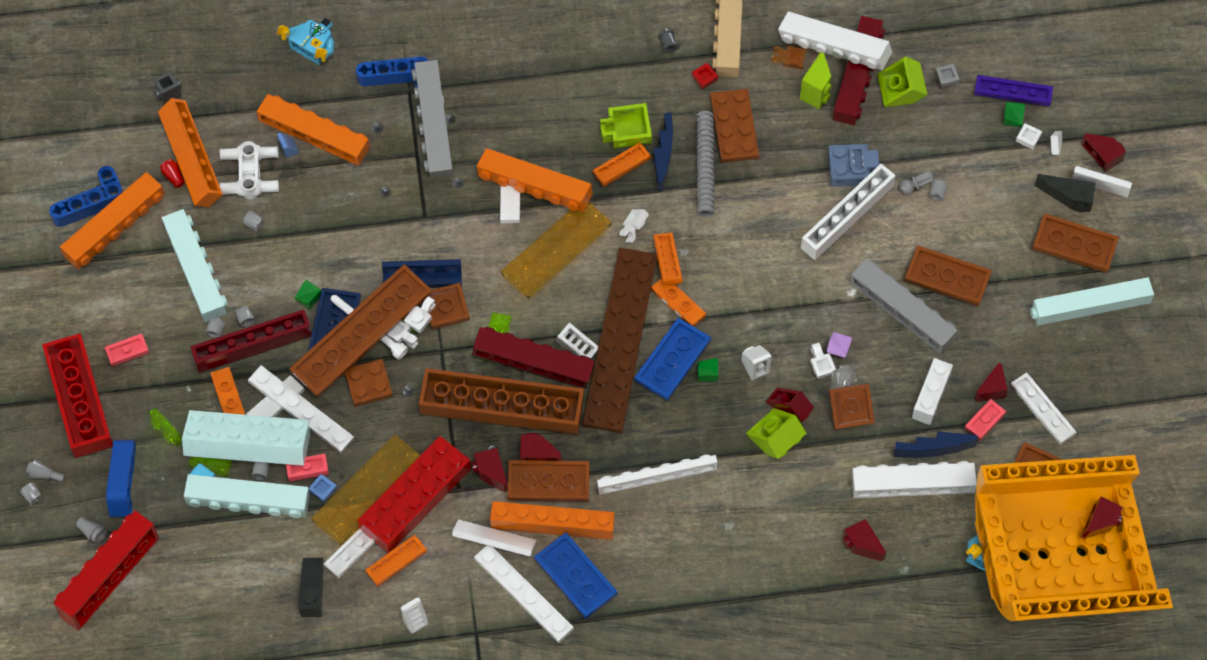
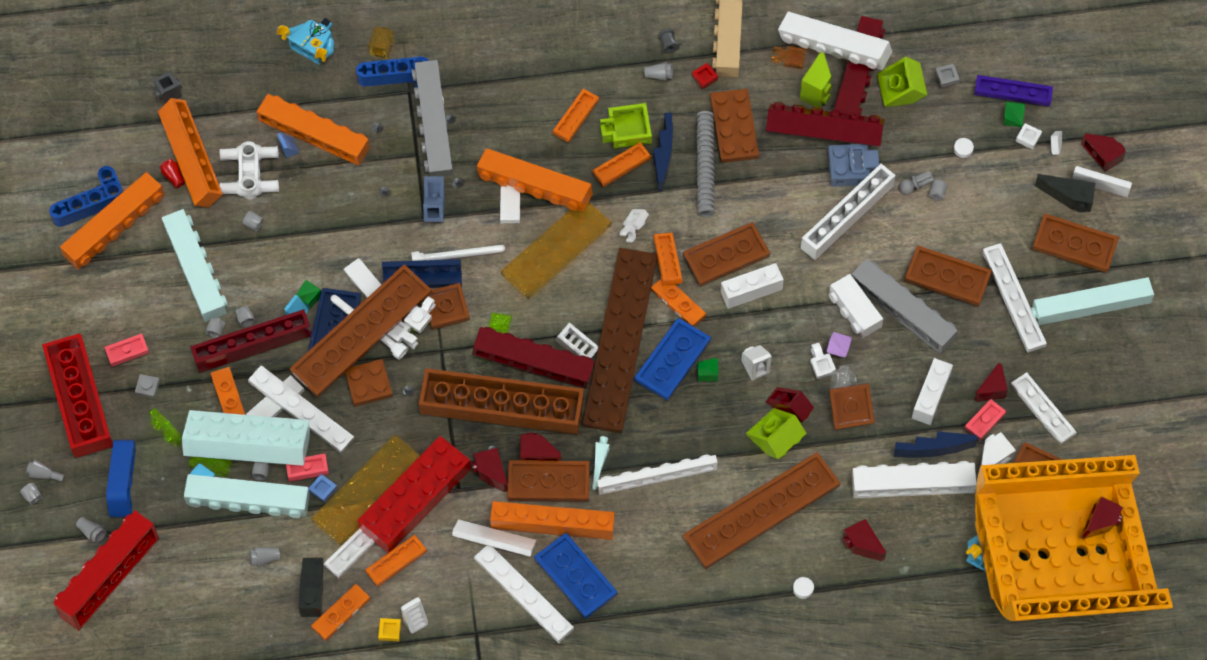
none -> light grey plate [135,374,160,399]
none -> light grey cone [249,547,280,567]
none -> medium azure slope [284,295,309,315]
none -> orange plate [311,584,371,641]
none -> white tile [343,258,381,298]
none -> clear yellow brick [368,26,395,59]
none -> yellow tile [378,618,401,642]
none -> white piece [411,245,505,261]
none -> sand blue brick [423,176,445,222]
none -> orange plate [553,89,599,143]
none -> light aqua piece [592,436,610,490]
none -> light grey cone [645,62,673,81]
none -> dark orange plate [683,222,770,287]
none -> dark orange plate [683,452,841,569]
none -> white brick [720,263,784,309]
none -> dark red brick [766,102,885,146]
none -> white tile [793,577,814,599]
none -> white brick [829,274,883,339]
none -> white tile [954,138,974,158]
none -> white slope [981,432,1016,465]
none -> white plate [982,243,1047,353]

